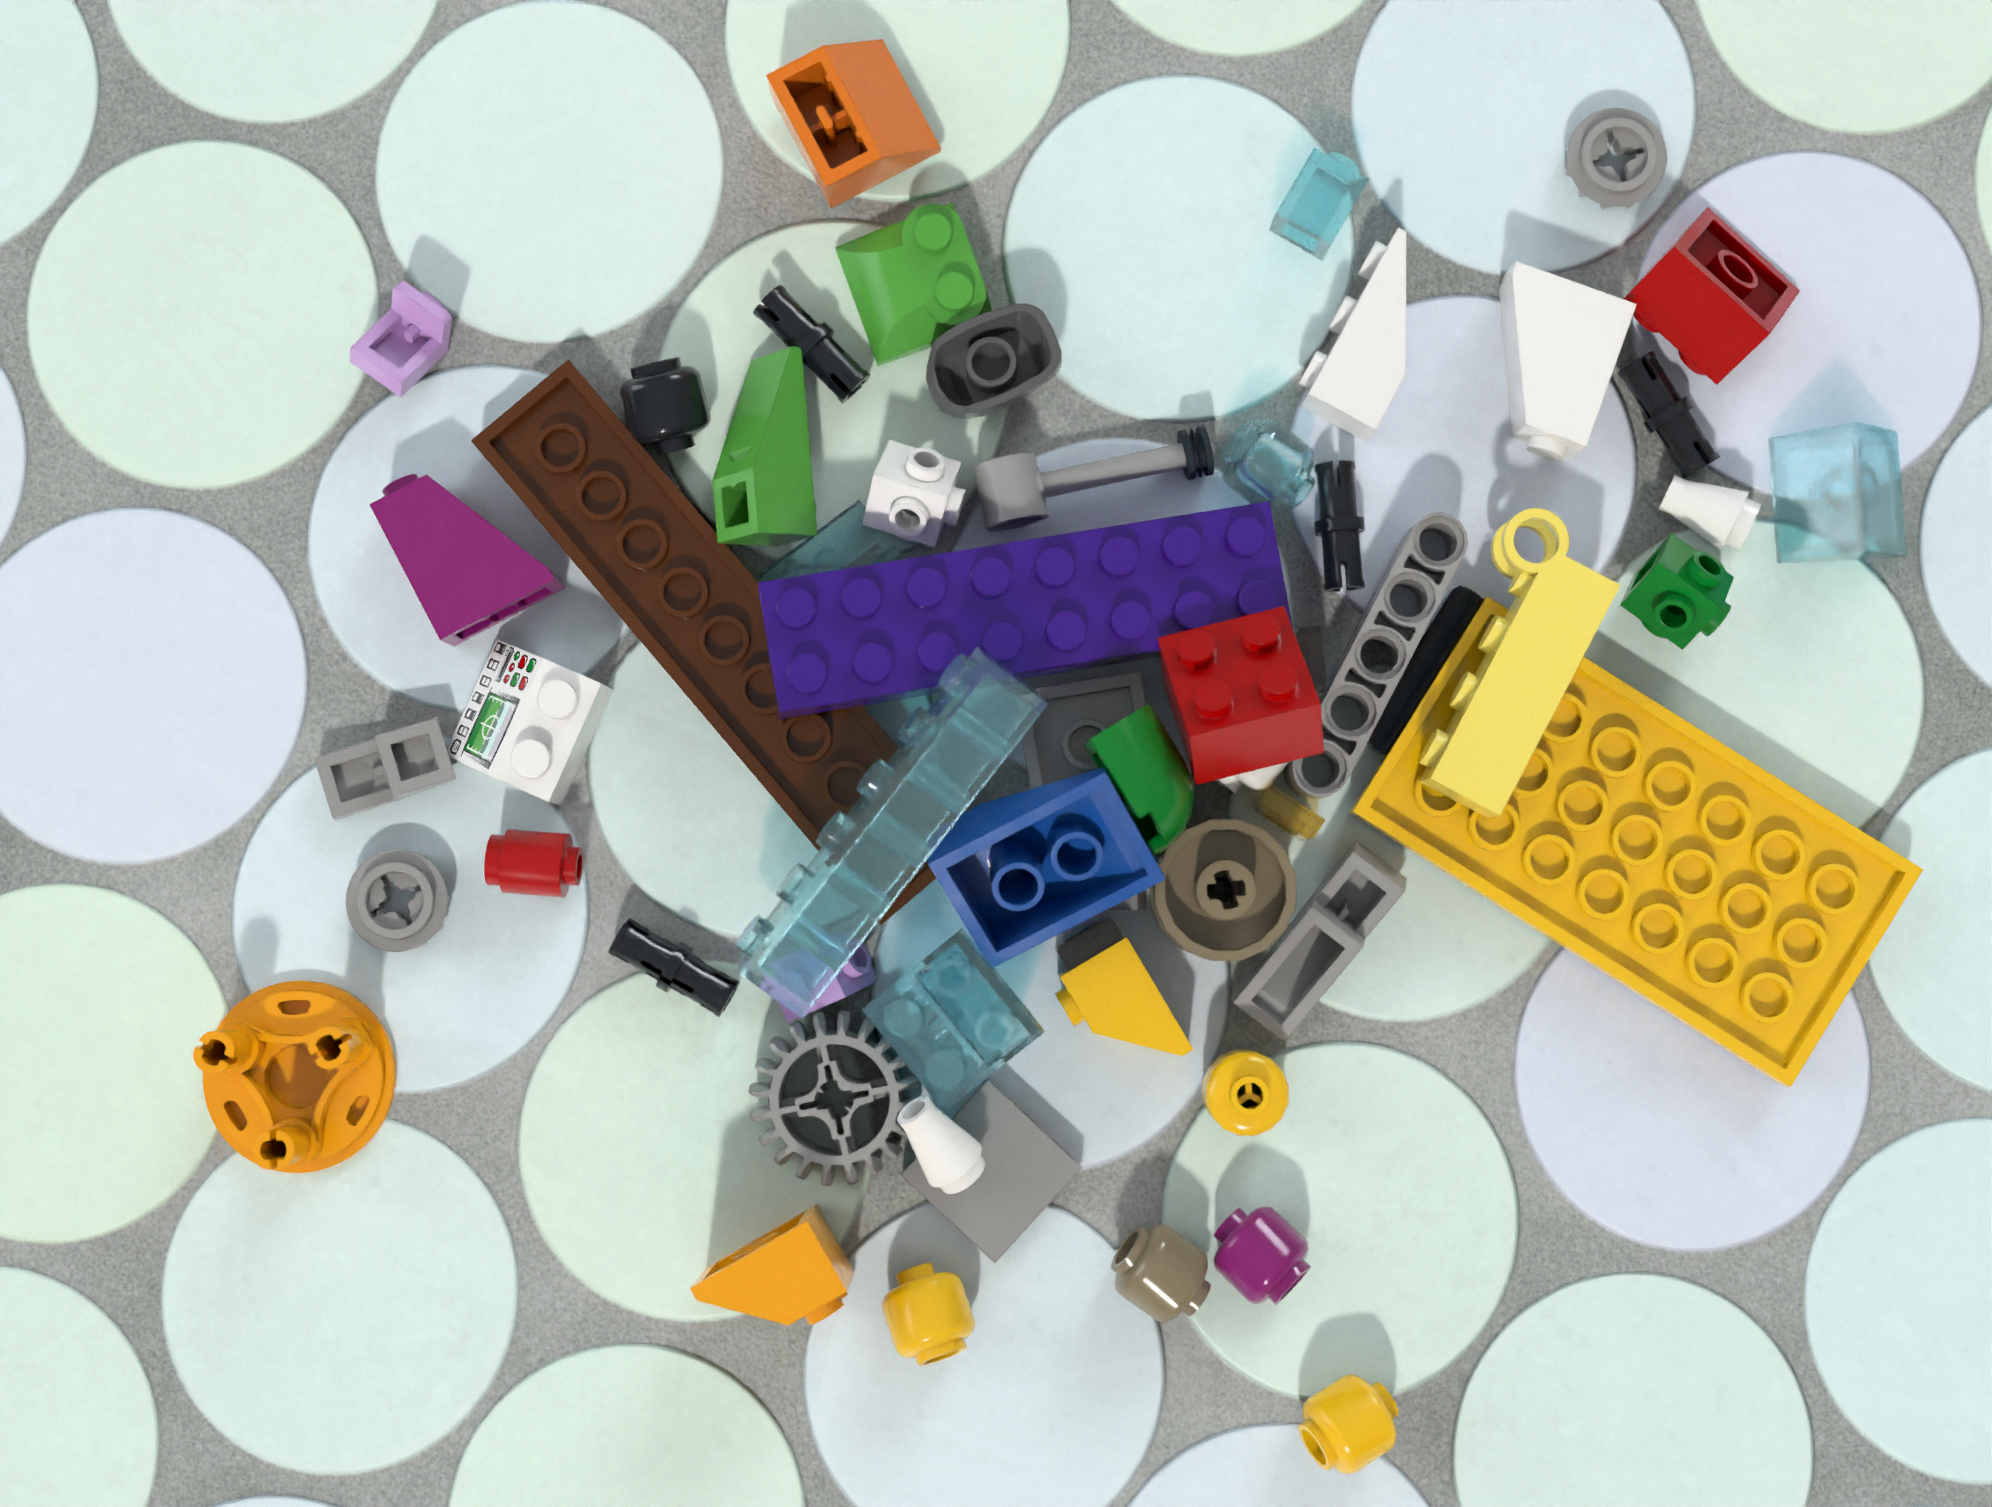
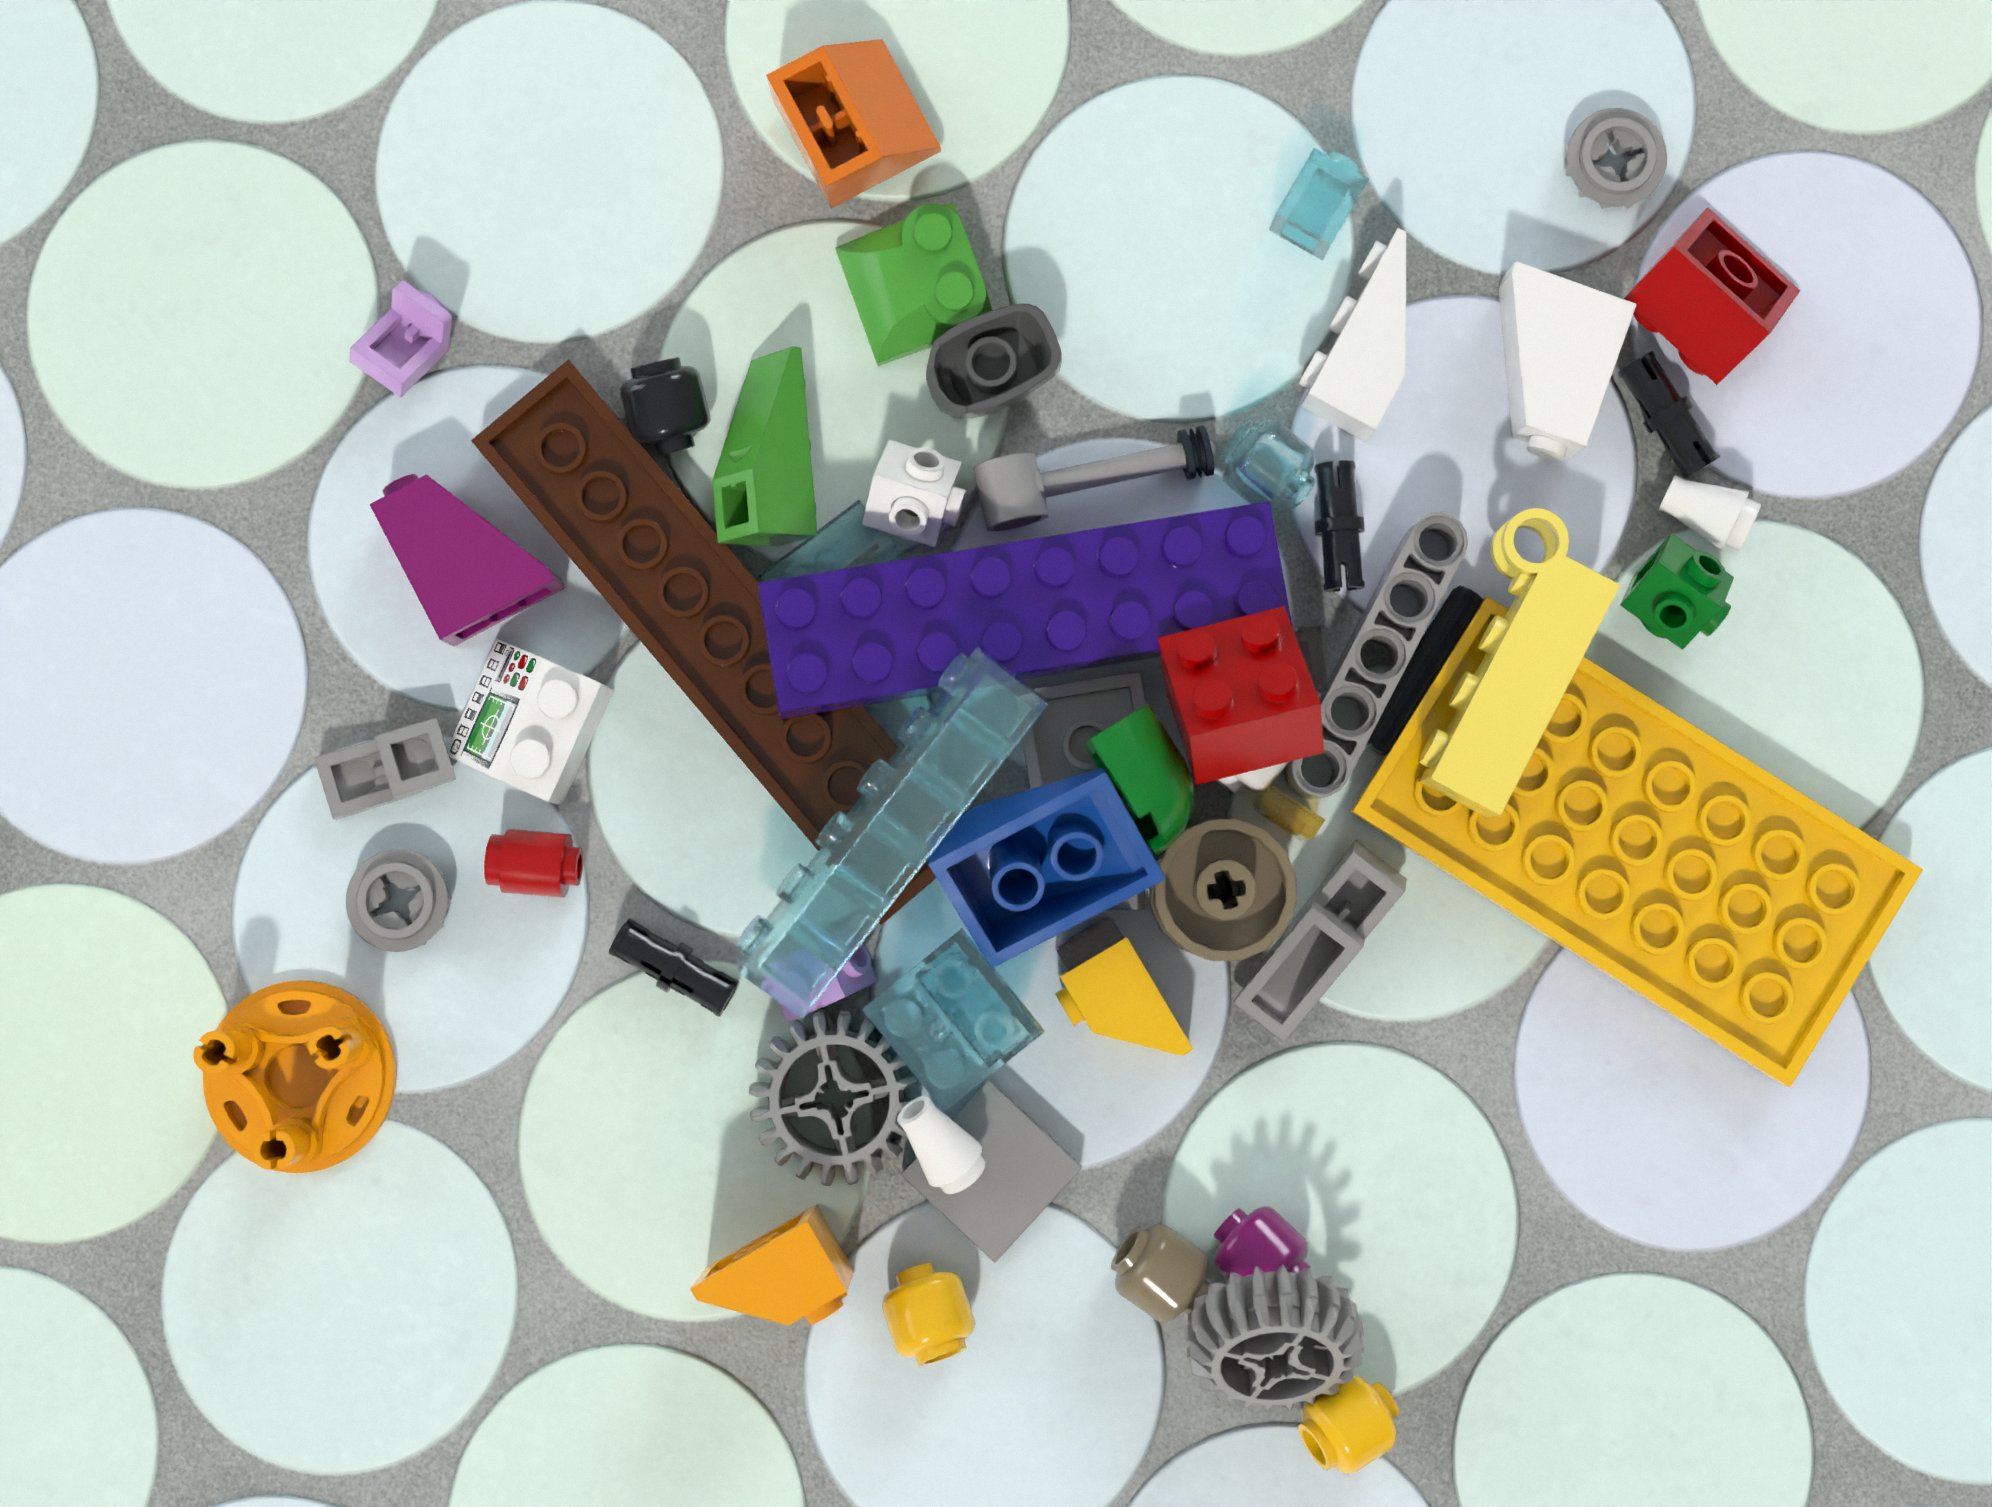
black pin [753,285,871,404] -> none
yellow head [1202,1049,1289,1136] -> none
clear light blue slope [1768,422,1907,564] -> none
none -> light grey gear [1185,1264,1364,1411]

